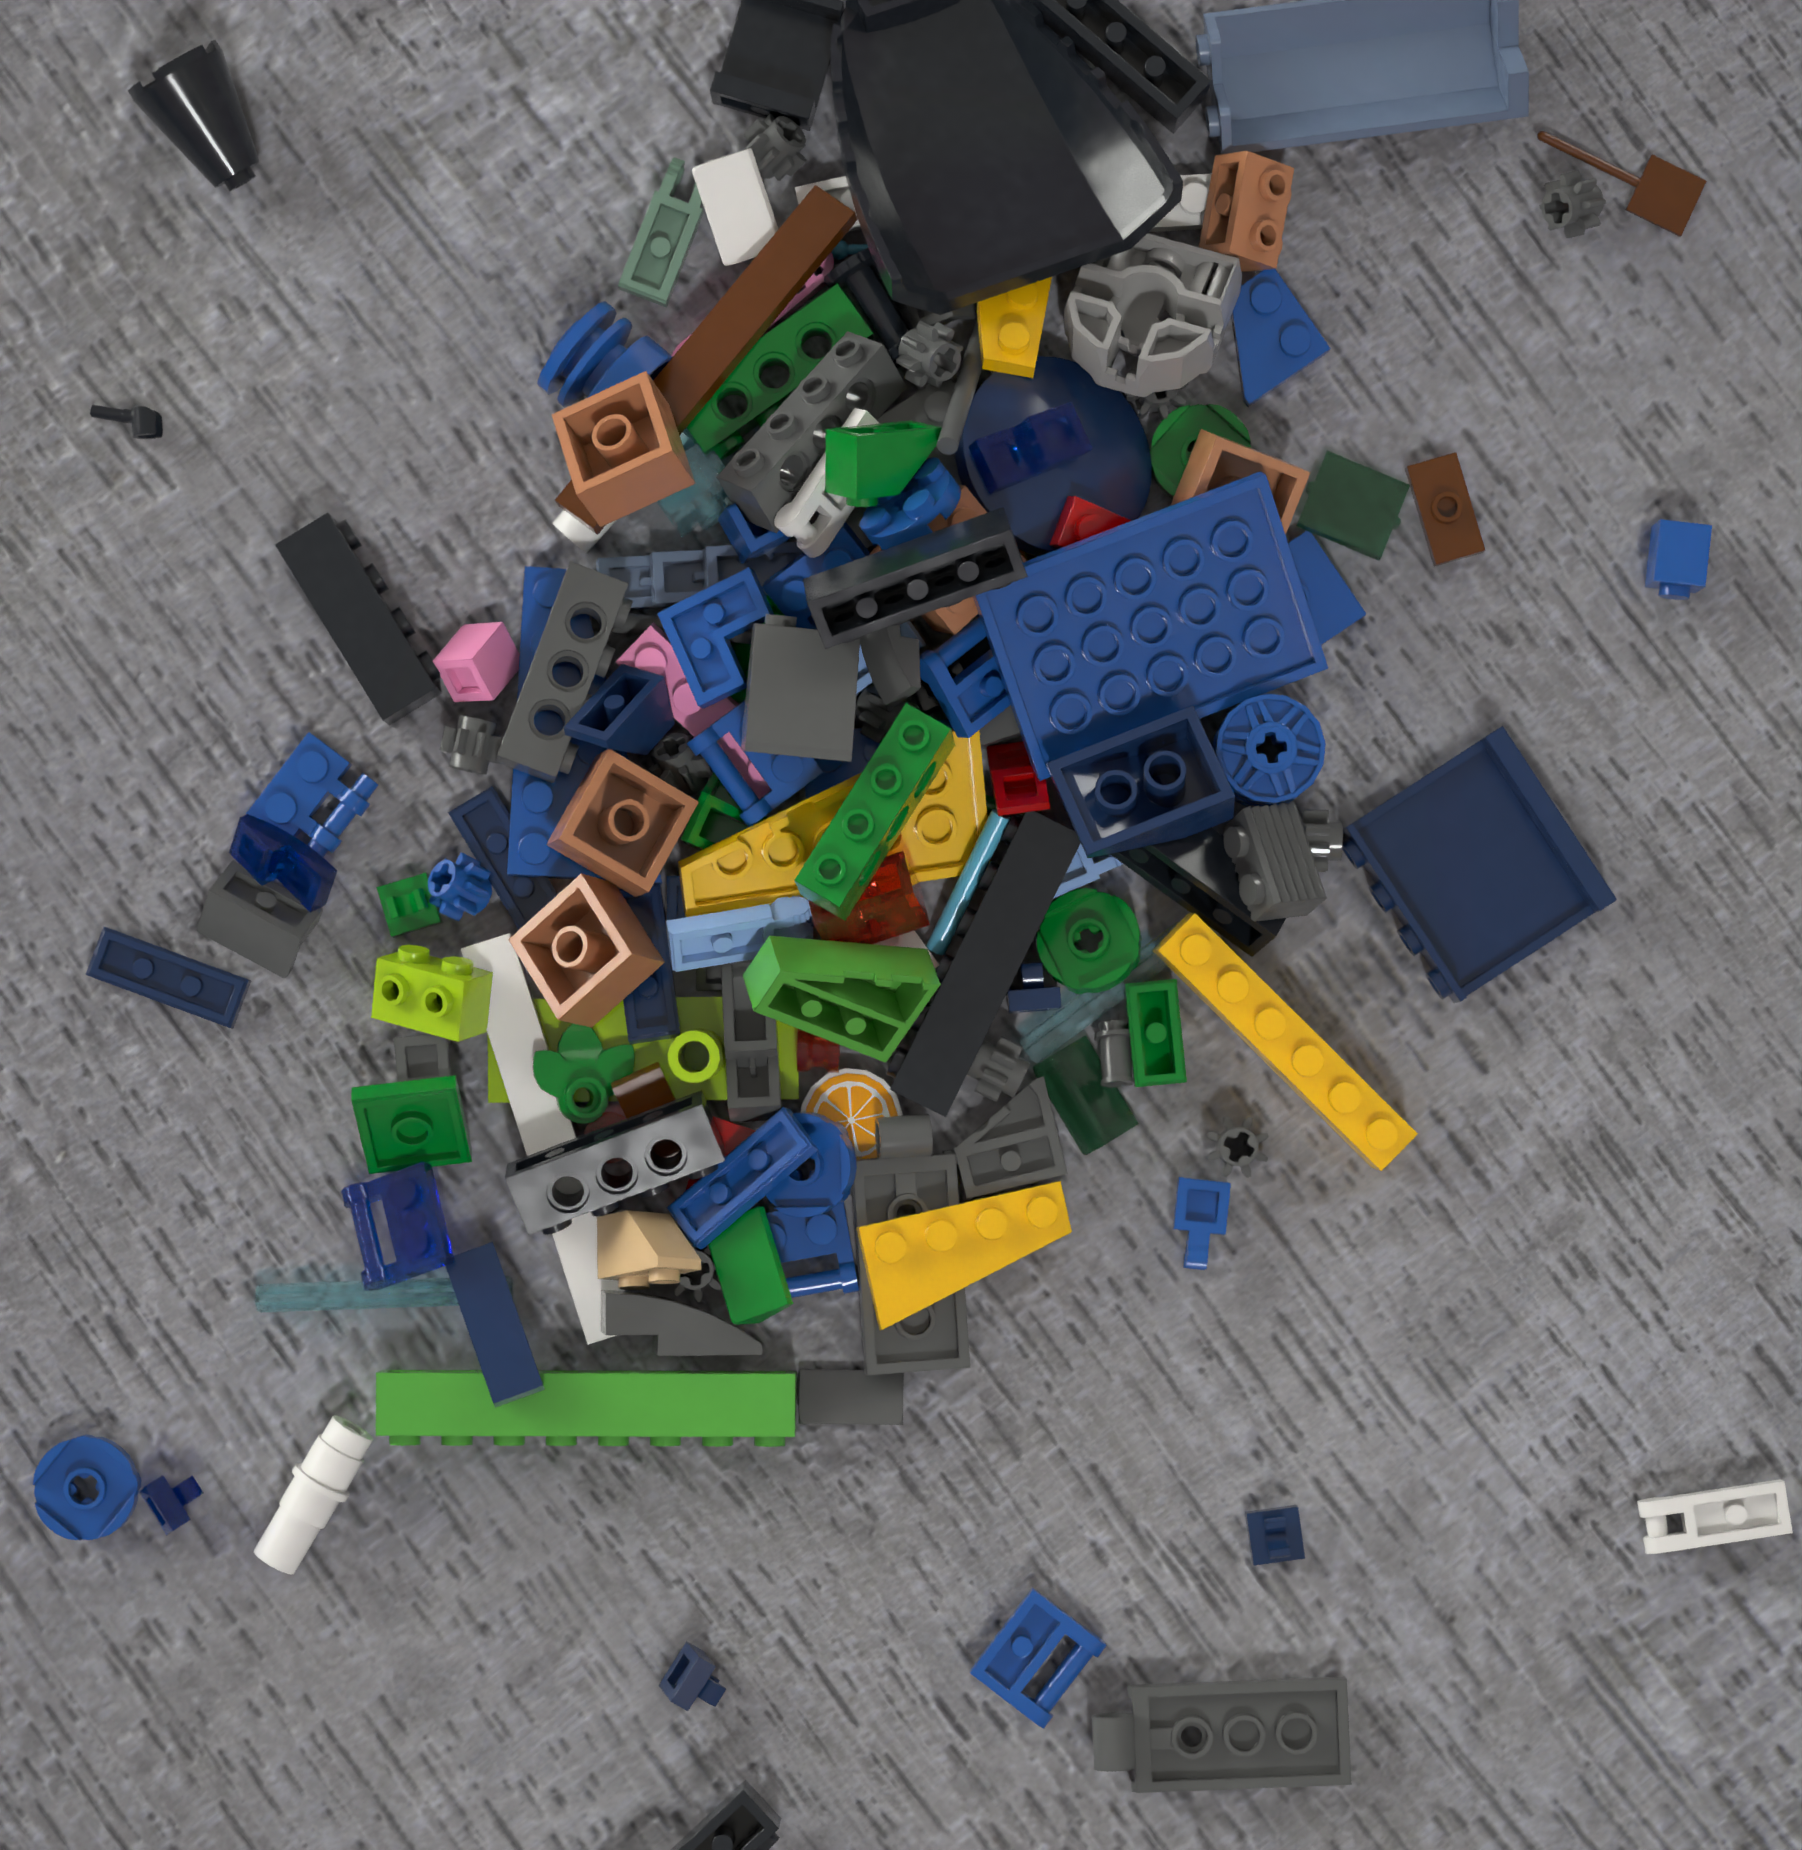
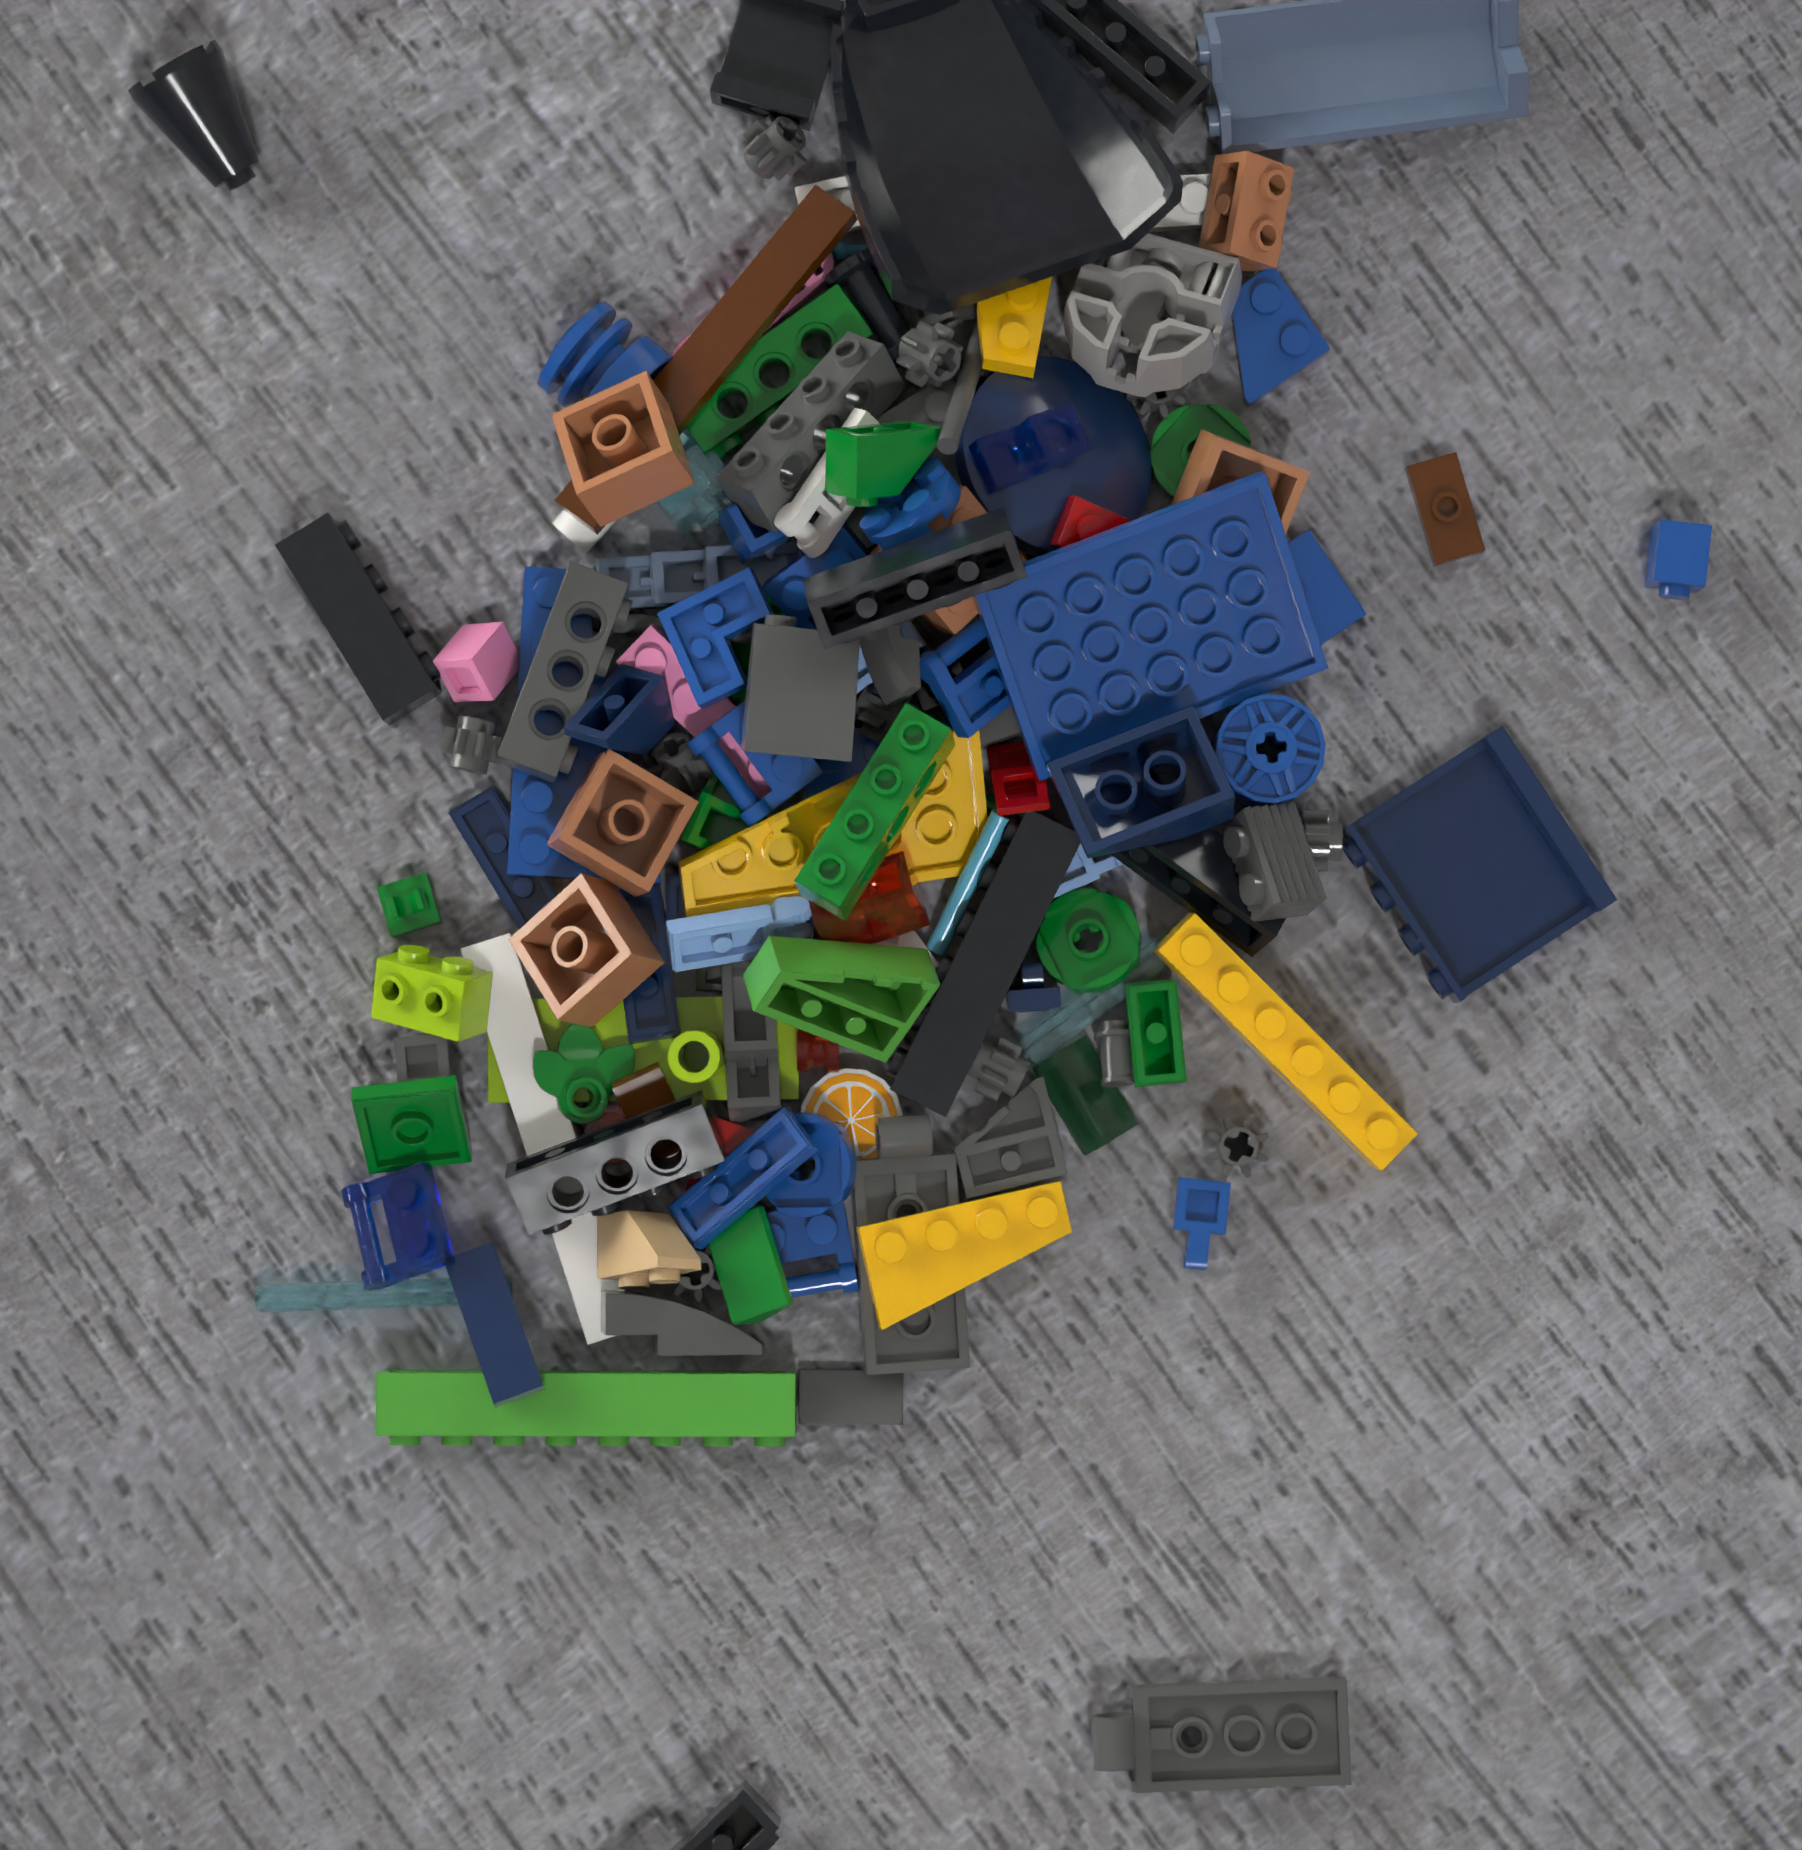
blue plate [33,1435,142,1540] -> none
dark blue tile [85,926,251,1029] -> none
black hand [90,405,163,439] -> none
clear blue tile [139,1475,203,1536] -> none
dark grey panel [197,860,323,978] -> none
clear blue slope [229,814,337,913] -> none
blue plate [246,732,379,867] -> none
white piece [254,1416,373,1575] -> none
blue gear [428,853,492,921] -> none
sand green hinge [618,157,704,308] -> none
dark blue tile [659,1641,726,1711] -> none
white slope [692,148,778,266] -> none
blue plate [969,1587,1107,1729] -> none
dark blue tile [1245,1505,1305,1566] -> none
clear green piece [1296,450,1410,561] -> none
reddish brown piece [1537,131,1707,237] -> none
dark grey gear [1539,170,1606,238] -> none
white plate [1637,1479,1793,1554] -> none

